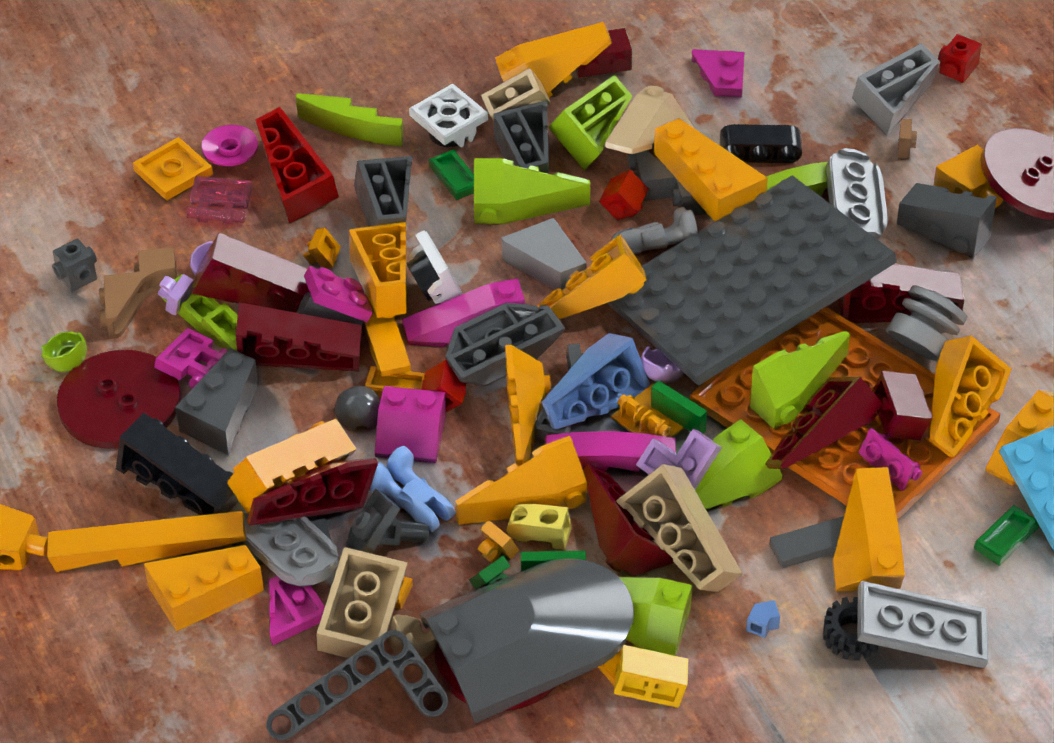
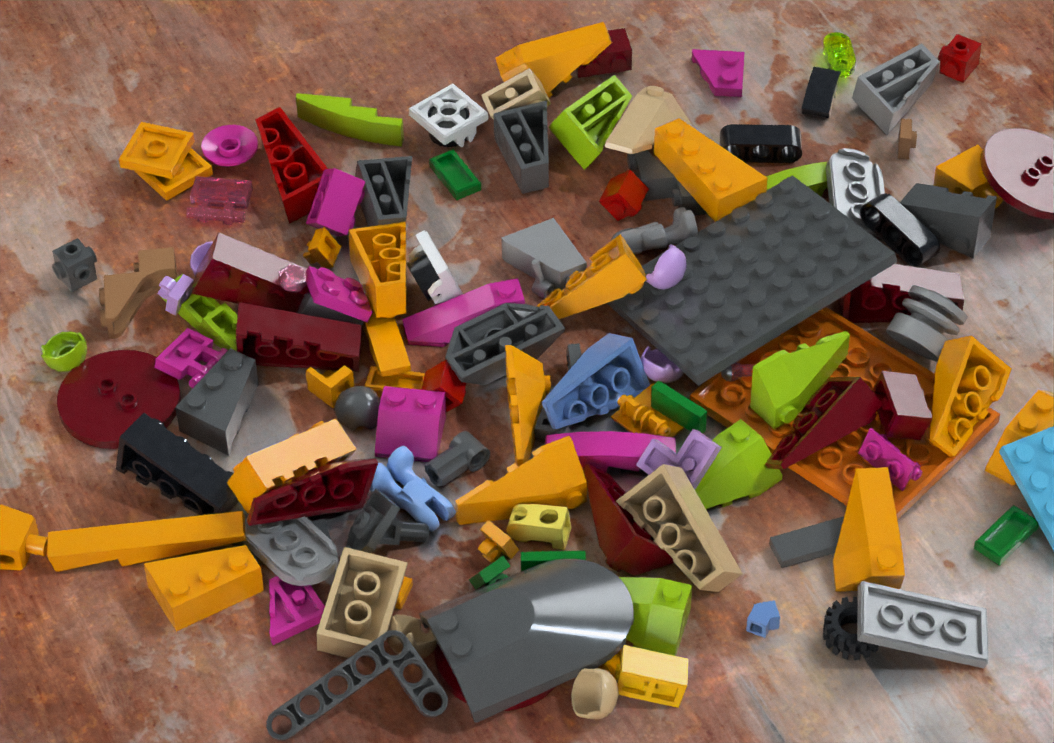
lime wedge [474,158,590,224] -> none
none -> light orange plate [119,122,195,179]
none -> clear pink plate [278,264,307,293]
none -> dark pink brick [306,168,365,236]
none -> light orange panel [306,365,354,408]
none -> dark grey piece [425,431,490,487]
none -> light grey hand [531,259,555,299]
none -> tan hair [571,668,619,719]
none -> lavender hair [646,244,686,290]
none -> clear pink piece [721,362,756,382]
none -> black slope [802,67,841,118]
none -> clear neon green plate [823,32,856,78]
none -> black beam [860,193,940,267]

